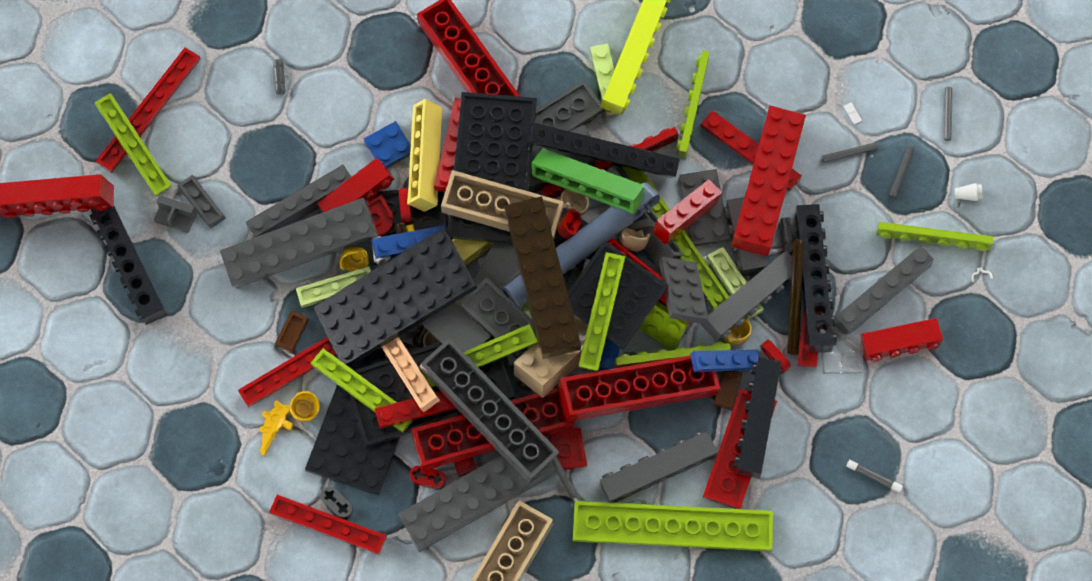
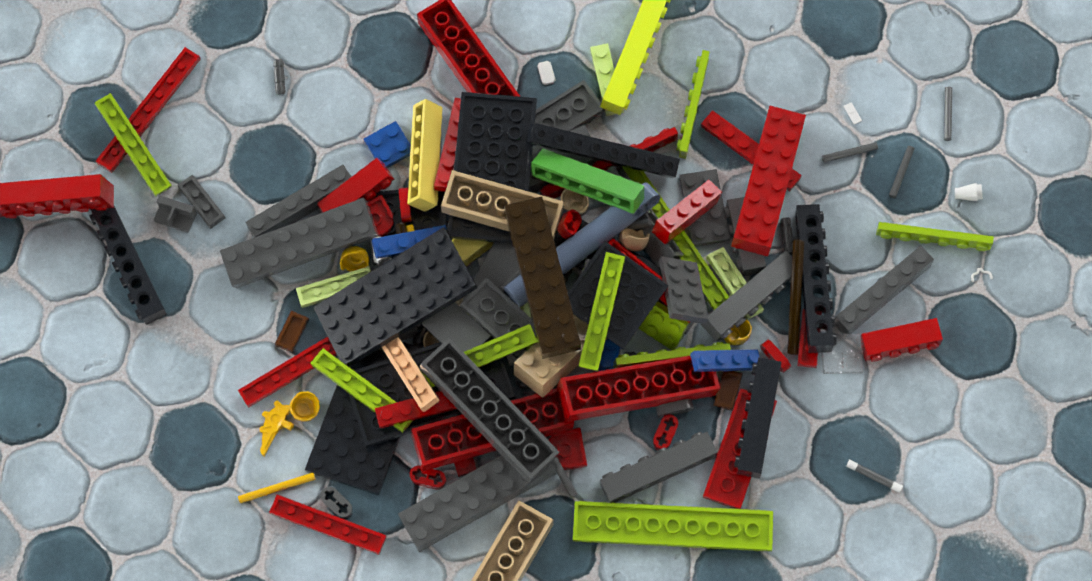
none -> yellow bar [238,473,316,503]
none -> white piece [537,61,556,86]
none -> red beam [653,414,678,450]
none -> dark grey beam [656,399,694,418]

